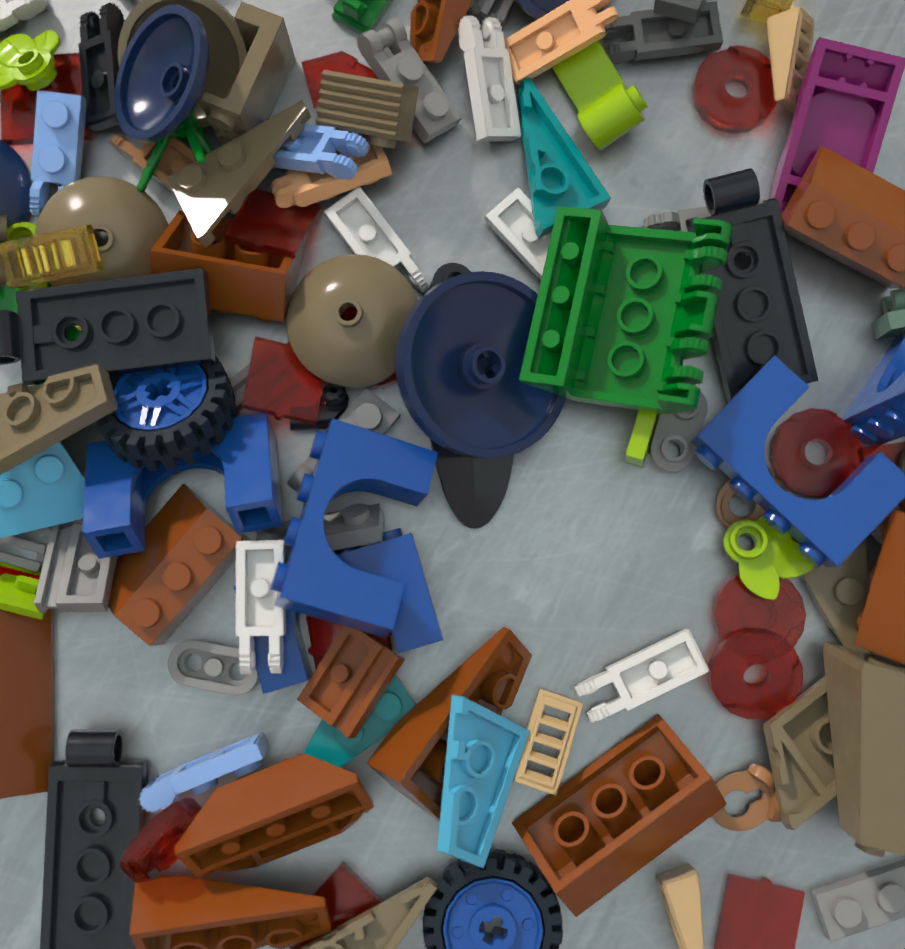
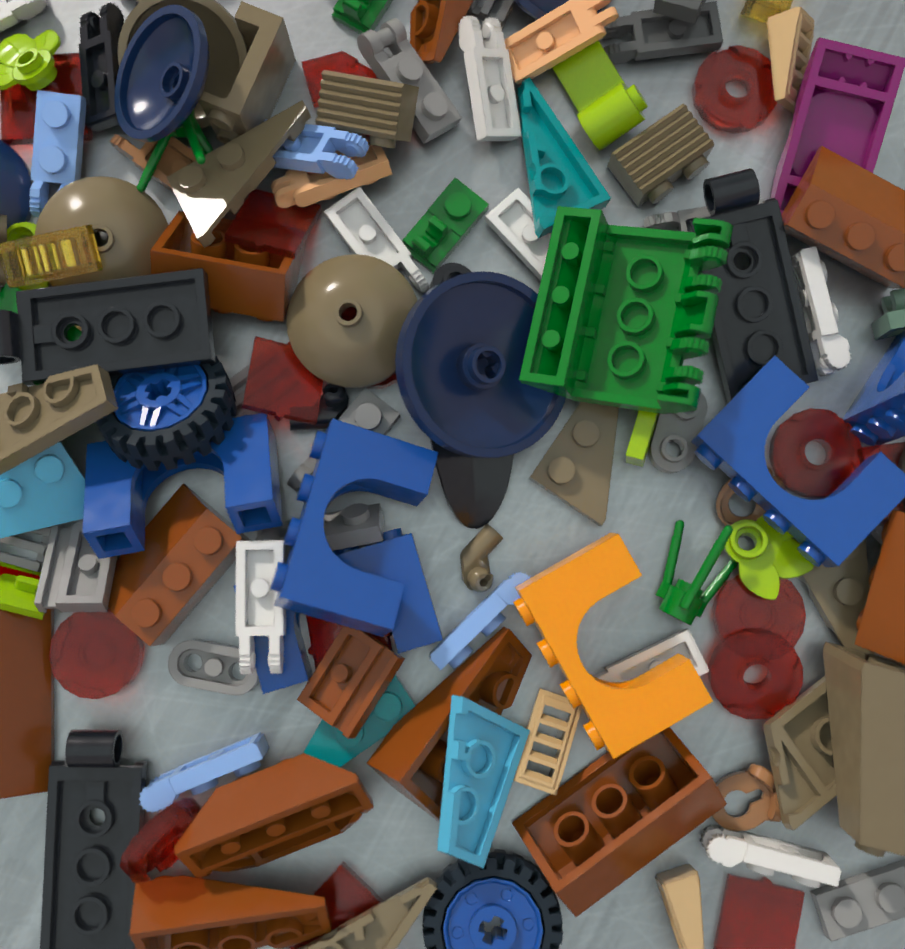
none -> clear red tile [49,609,144,699]
none -> green plate [402,177,489,275]
none -> light blue hinge [429,572,531,670]
none -> dark tan arm [460,524,503,593]
none -> light orange arch [513,533,713,759]
none -> dark tan wing [529,402,619,526]
none -> dark tan brick [607,104,714,207]
none -> green plant [655,520,738,625]
none -> white hinge [700,825,842,888]
none -> white hinge [791,246,852,377]

